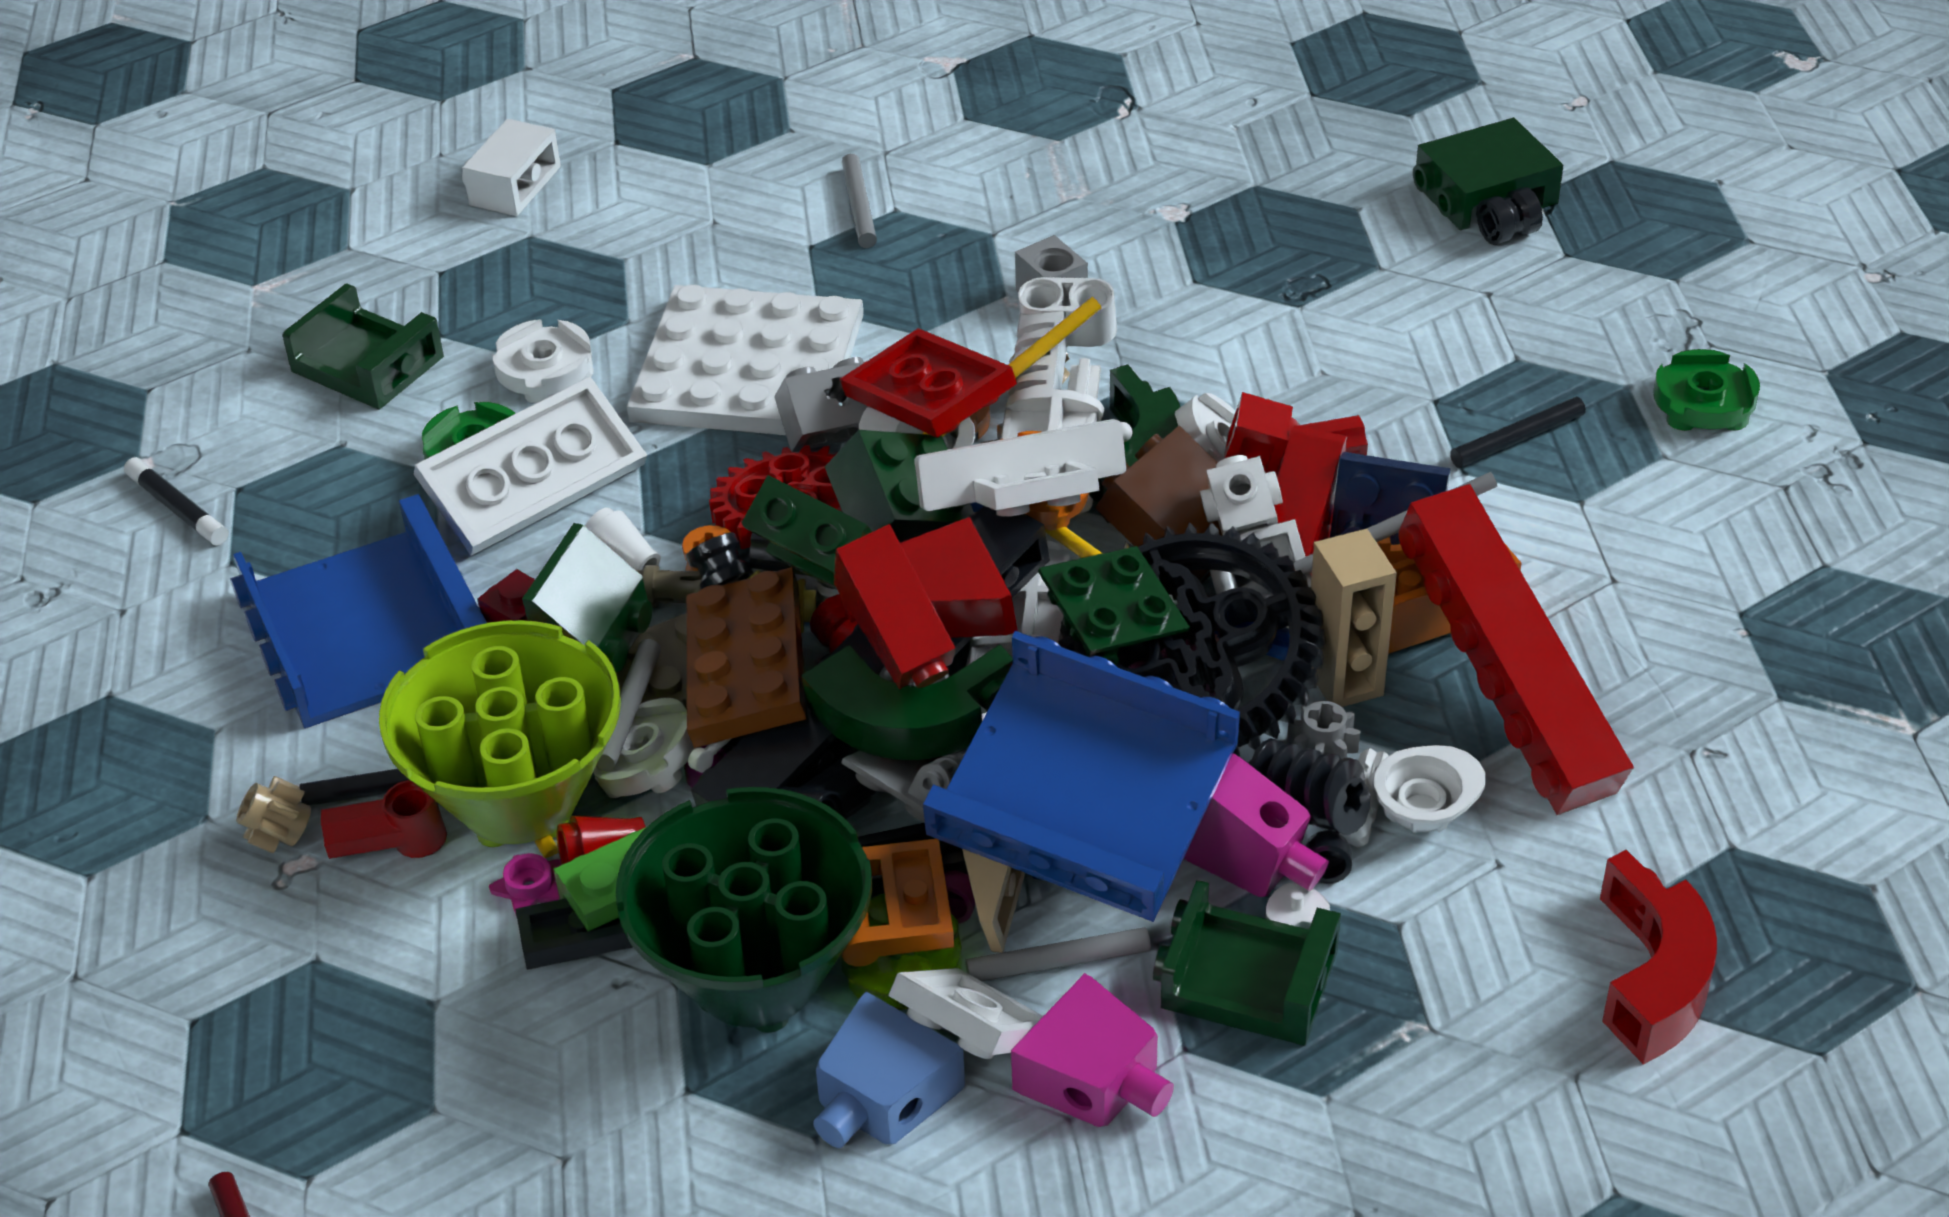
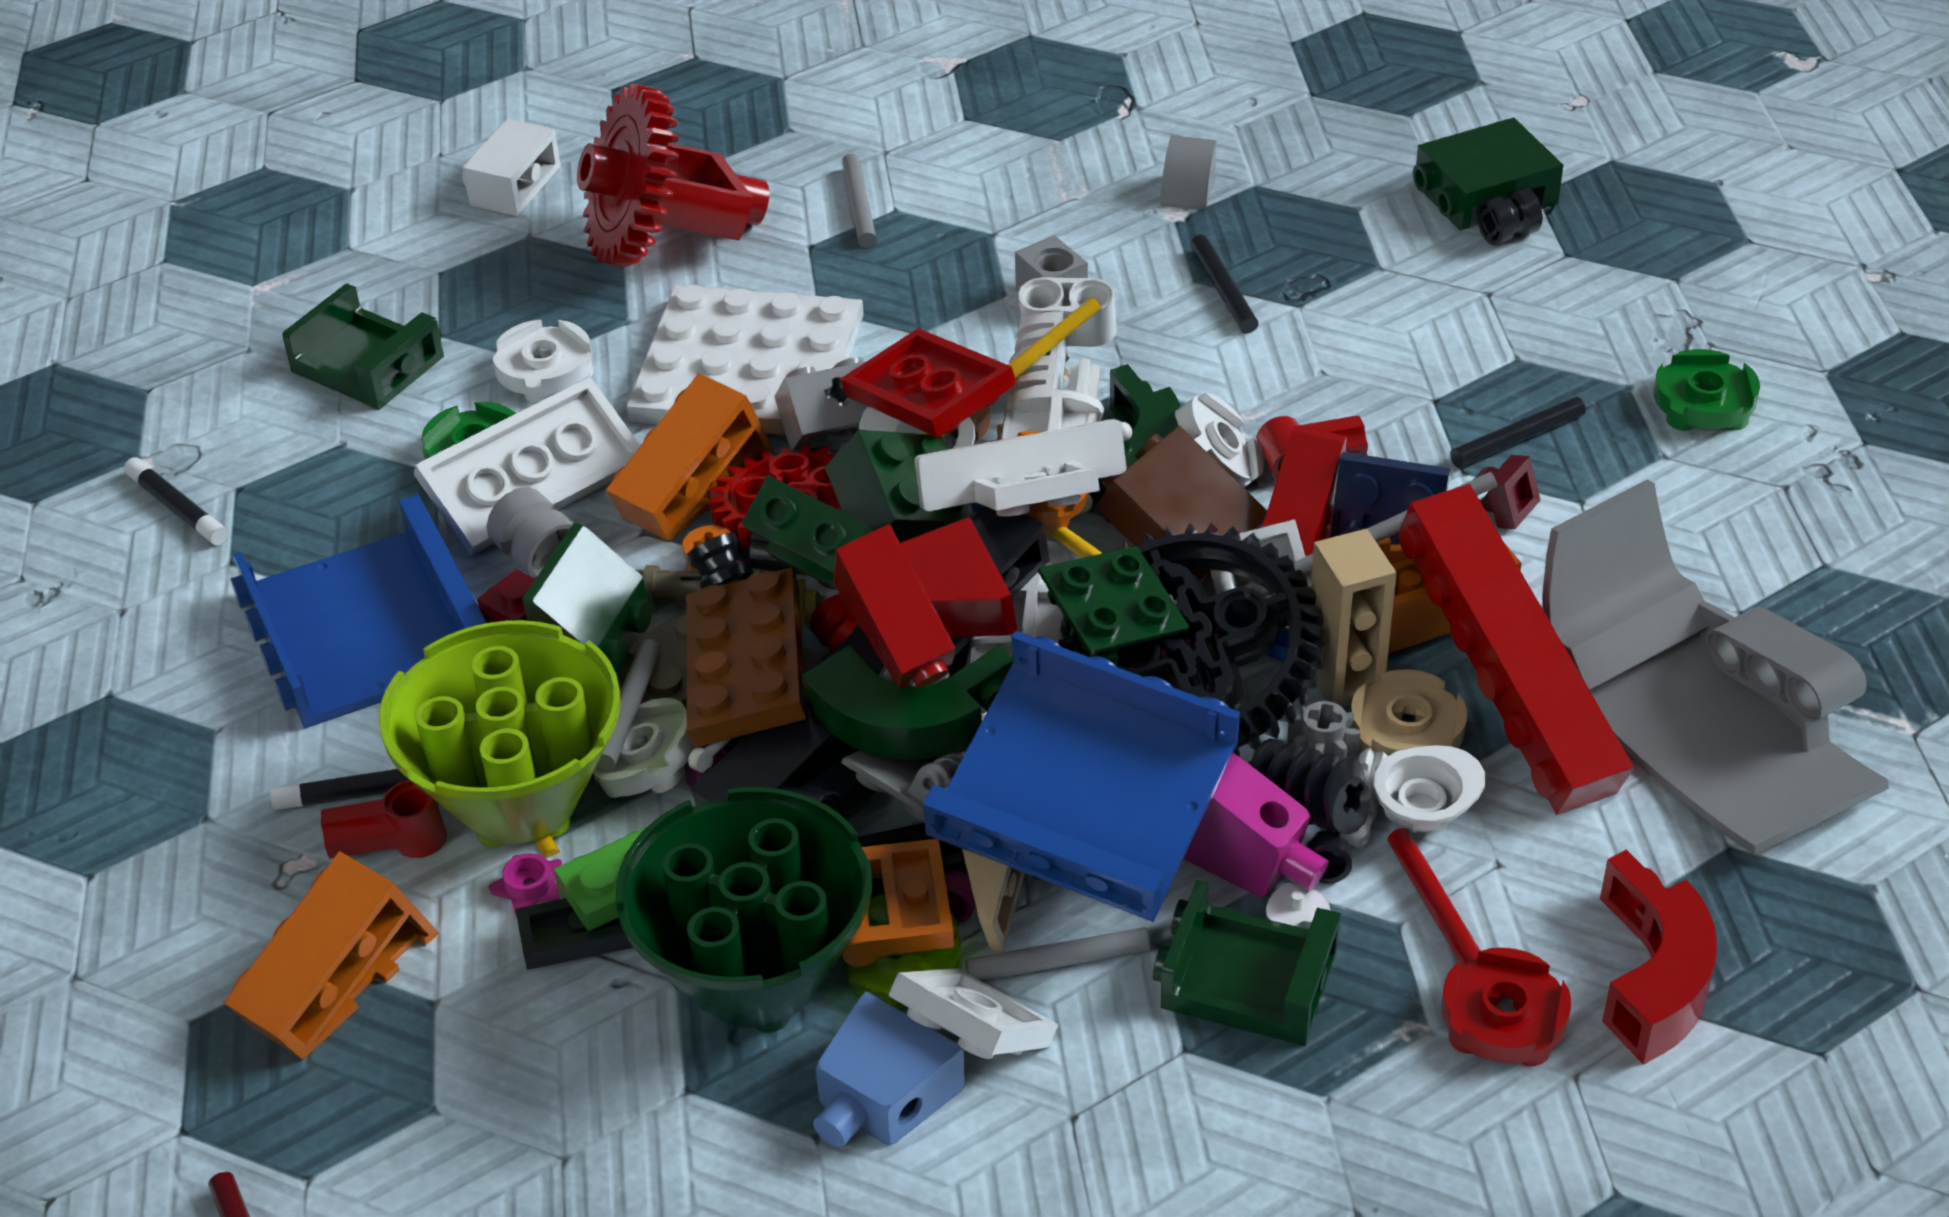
tan gear [236,776,311,853] -> none
red cone [556,816,645,865] -> none
white cone [585,508,661,570] -> none
dark pink torso [1011,973,1174,1127] -> none
white brick [1200,455,1283,536] -> none
red brick [1223,392,1293,473] -> none
none -> orange wedge [223,851,439,1060]
none -> light grey wheel [486,487,574,579]
none -> red piece [577,84,769,267]
none -> orange wedge [606,373,775,542]
none -> light grey brick [1161,135,1217,210]
none -> black bar [1190,234,1259,333]
none -> tan plate [1351,669,1467,756]
none -> red bar [1387,828,1481,966]
none -> red plate [1441,947,1571,1066]
none -> dark red tile [1474,454,1540,529]
none -> light grey beam [1542,480,1889,855]

